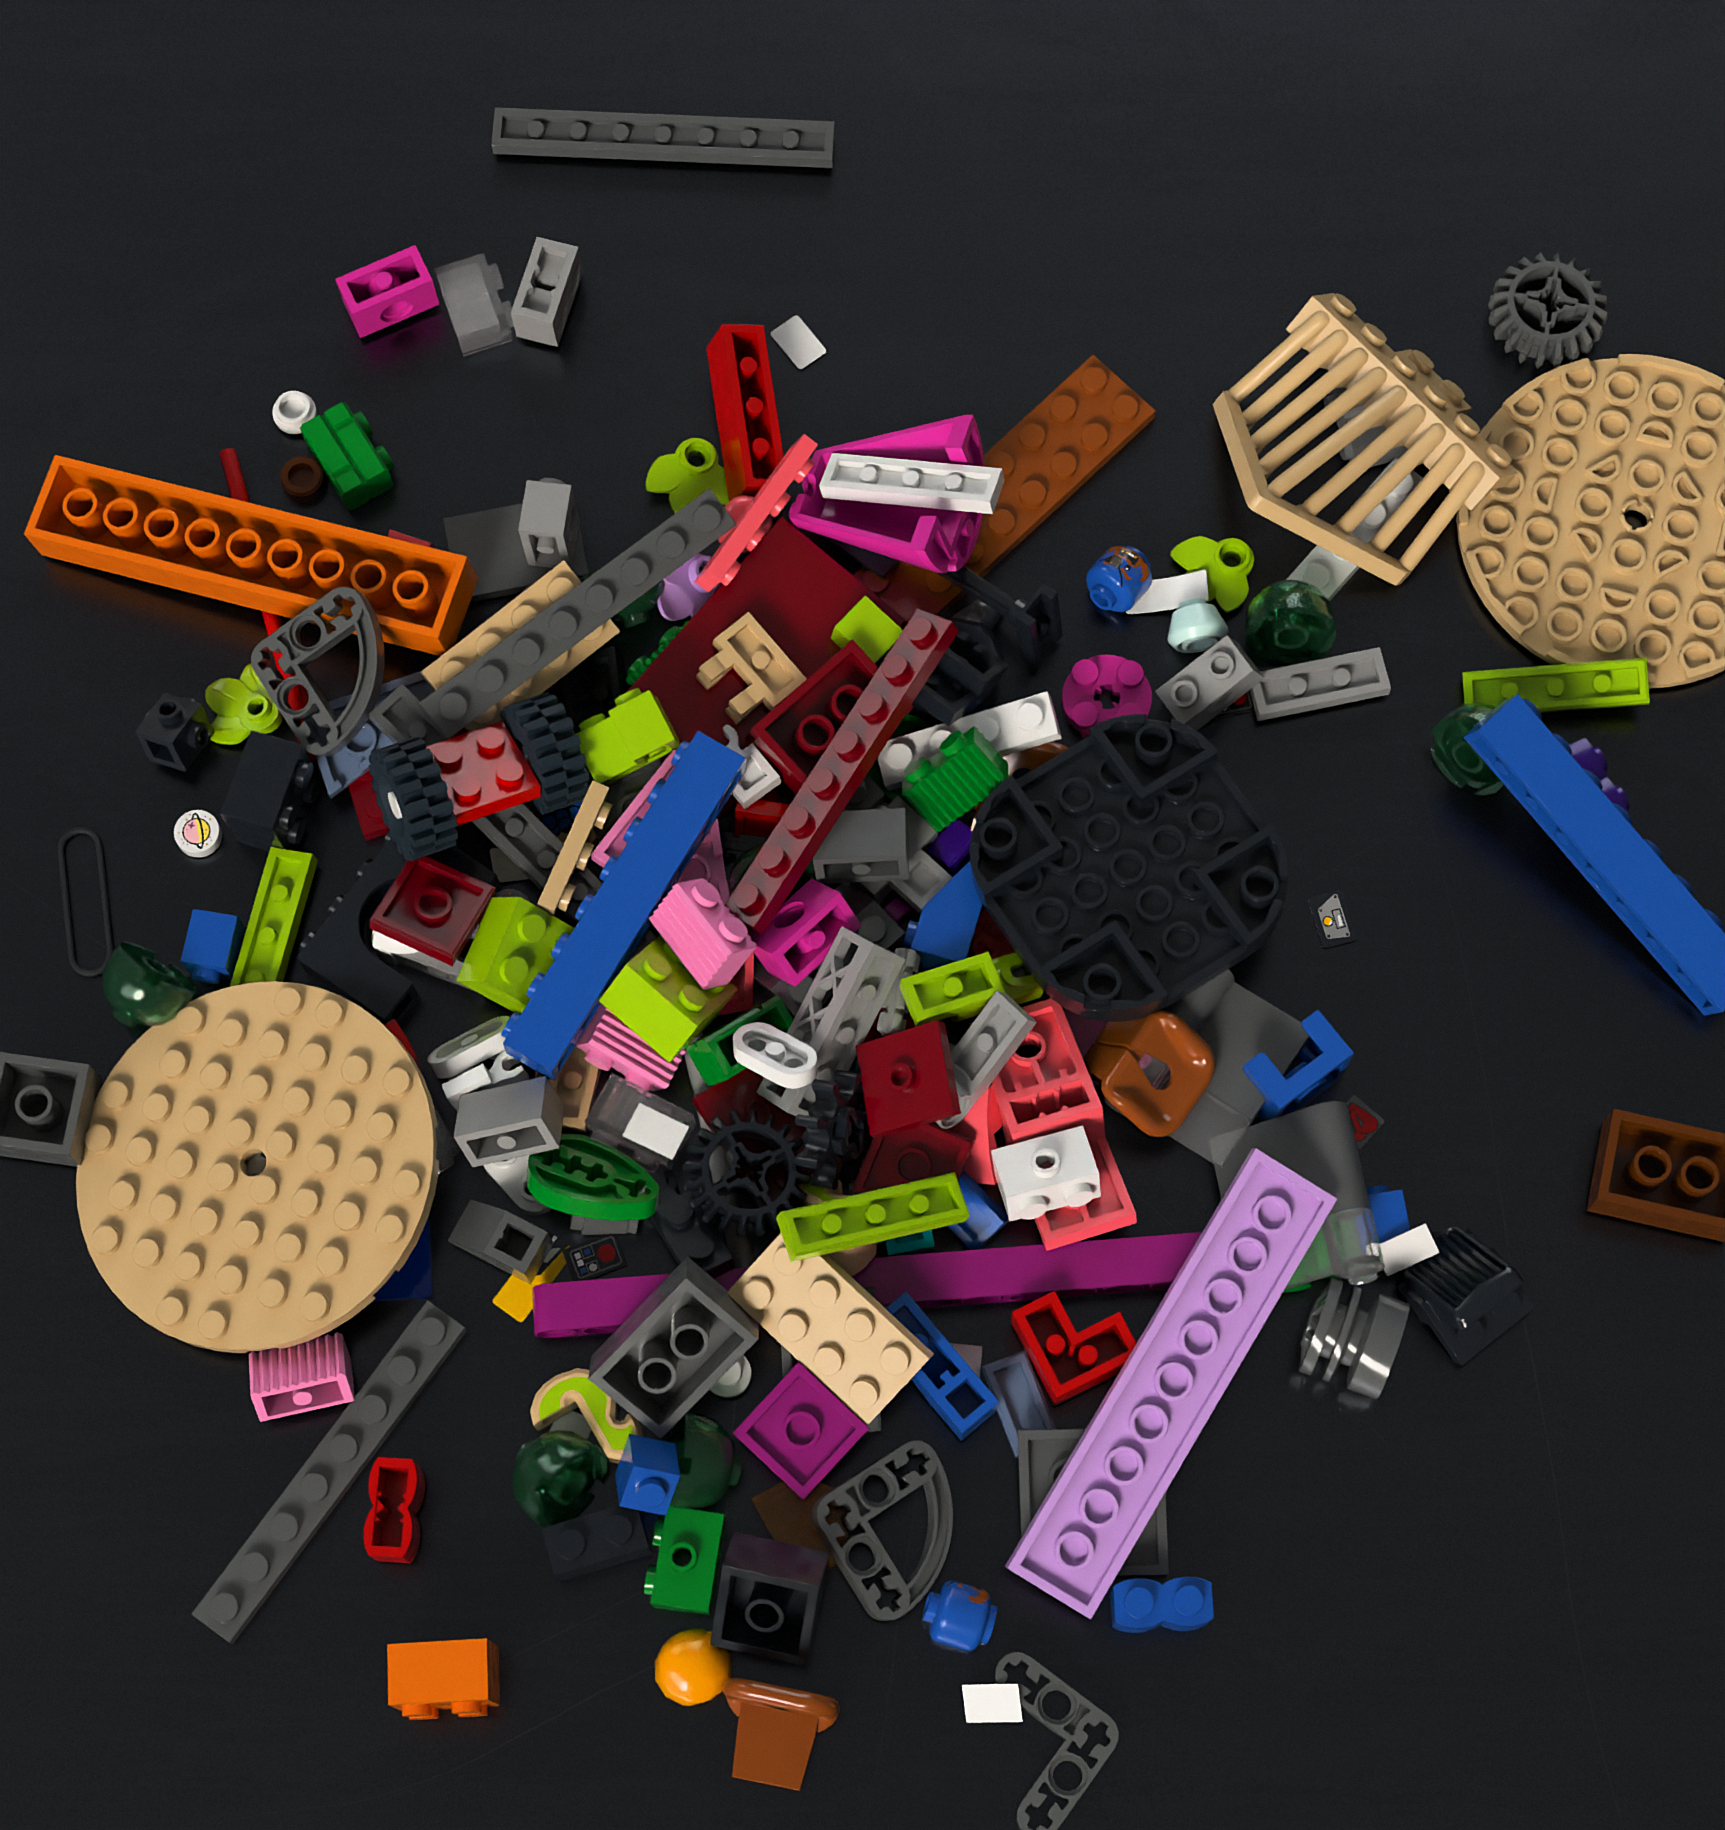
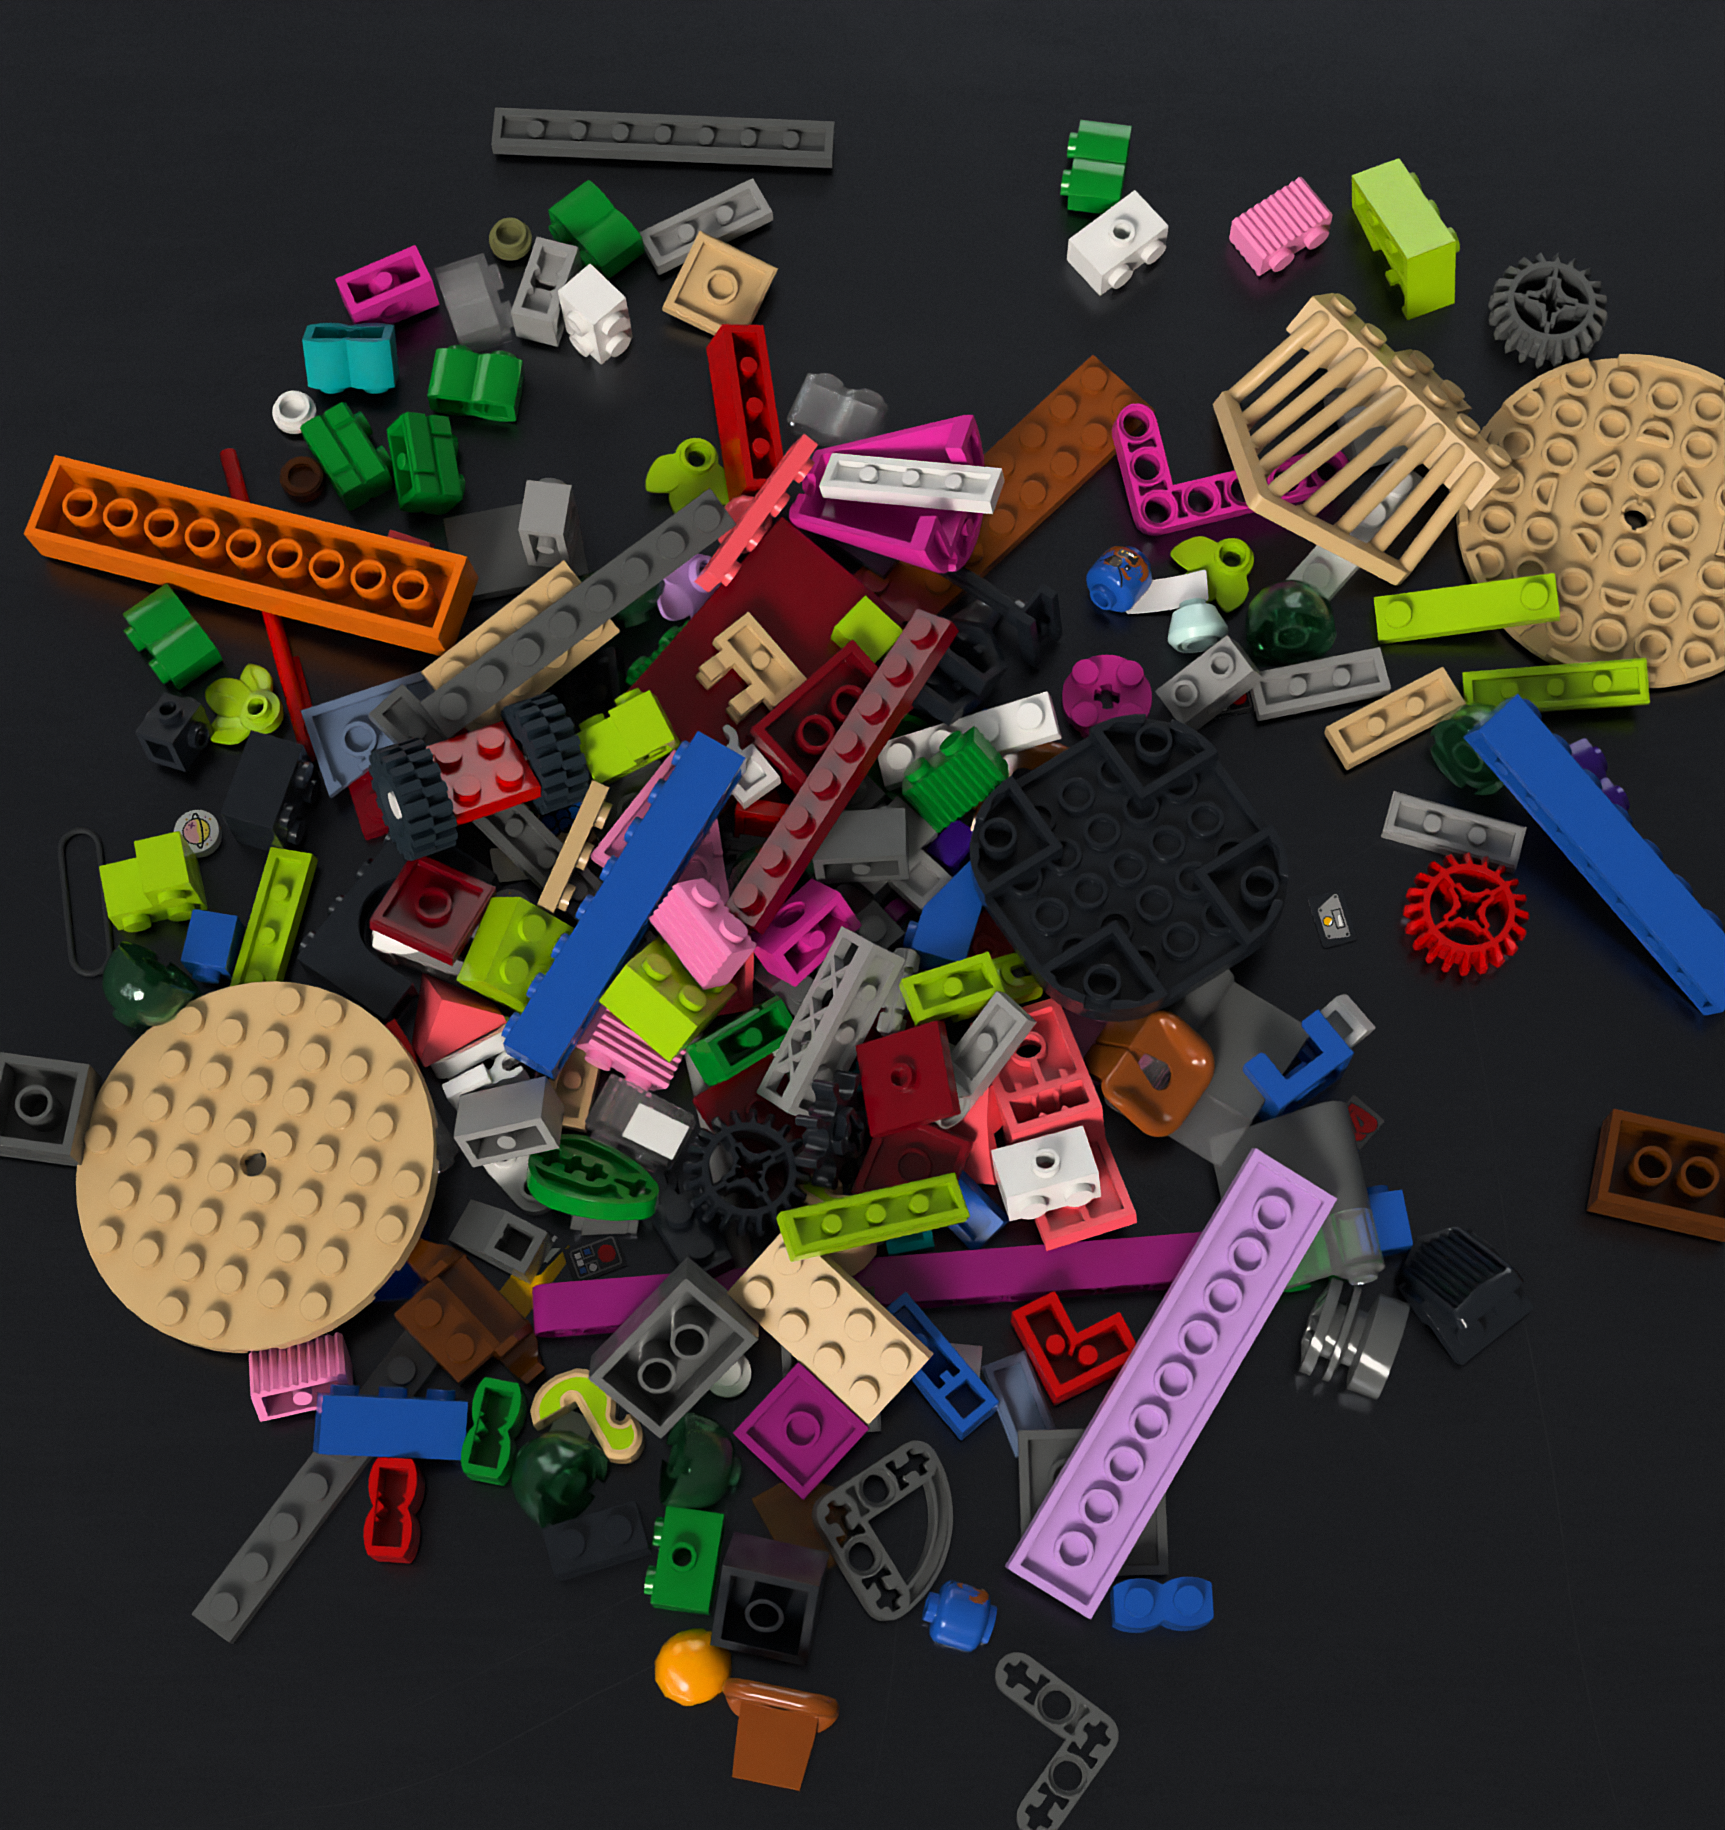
dark grey beam [251,587,385,756] -> none
orange brick [387,1638,500,1720] -> none
blue brick [615,1434,680,1516] -> none
white plate [733,1022,818,1089] -> none
white sticker [770,315,827,370] -> none
white sticker [962,1684,1023,1723] -> none
white sticker [1373,1223,1439,1276] -> none
none -> lime brick [99,831,208,932]
none -> green brick [123,583,223,690]
none -> teal brick [302,323,399,394]
none -> blue brick [313,1384,468,1460]
none -> green brick [386,412,465,515]
none -> reddish brown plate [394,1236,545,1386]
none -> coral slope [412,972,507,1068]
none -> green brick [427,345,525,422]
none -> green brick [461,1377,527,1486]
none -> olive plate [489,217,532,260]
none -> green brick [548,180,645,280]
none -> white brick [558,264,633,365]
none -> light grey plate [639,178,773,275]
none -> tan tile [662,231,778,335]
none -> clear brick [787,373,889,447]
none -> green brick [1060,120,1132,214]
none -> white brick [1067,190,1169,296]
none -> dark pink beam [1112,403,1349,536]
none -> bright pink brick [1229,177,1333,276]
none -> white slope [1320,994,1375,1049]
none -> tan plate [1324,667,1466,770]
none -> lime wedge [1352,158,1460,320]
none -> lime plate [1374,573,1560,645]
none -> light grey tile [1381,791,1527,874]
none -> red gear [1403,852,1529,976]

